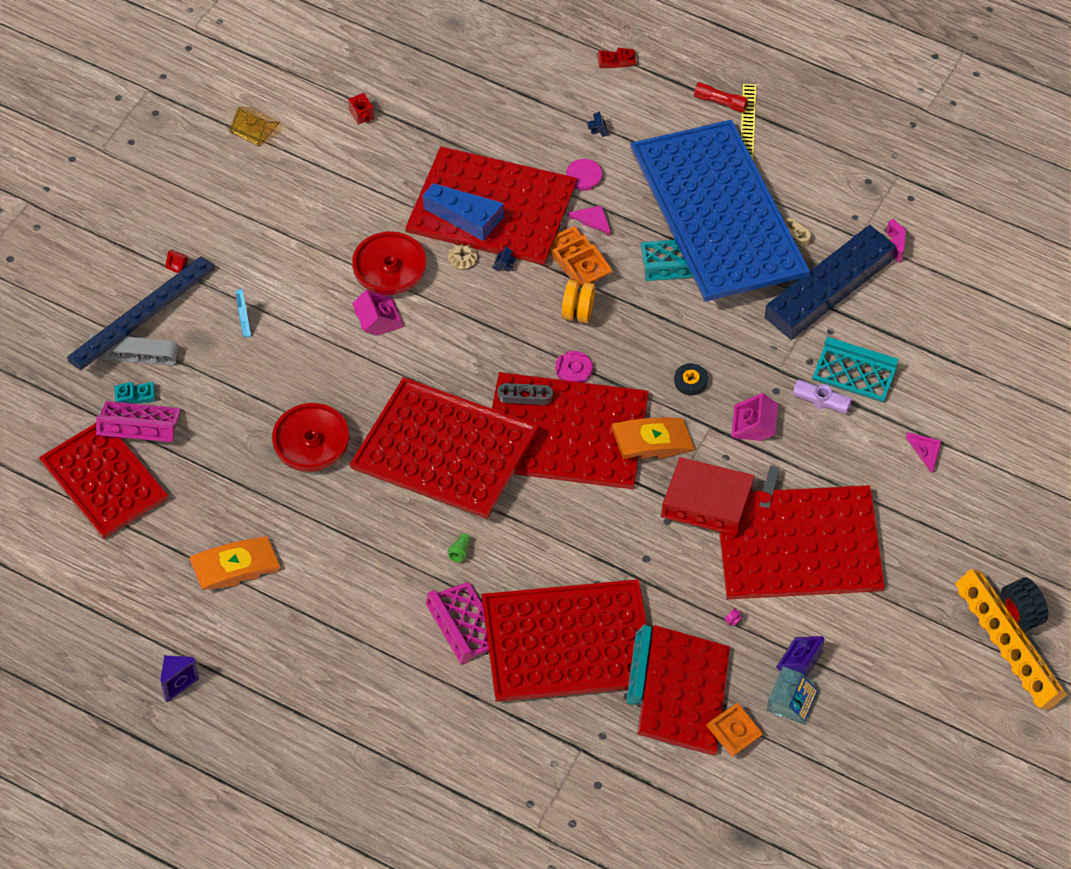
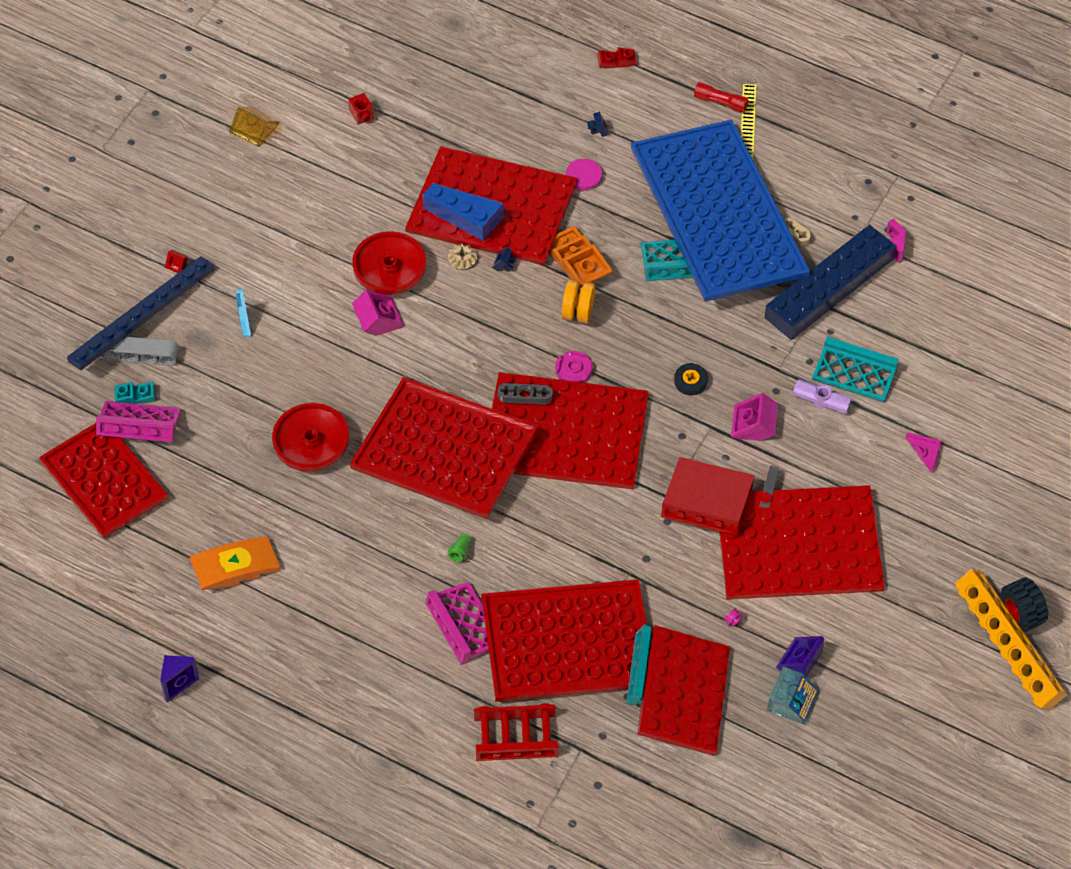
dark pink tile [569,206,611,236] -> none
orange slope [611,417,695,459] -> none
orange plate [706,702,763,757] -> none
none -> red fence [474,703,558,761]

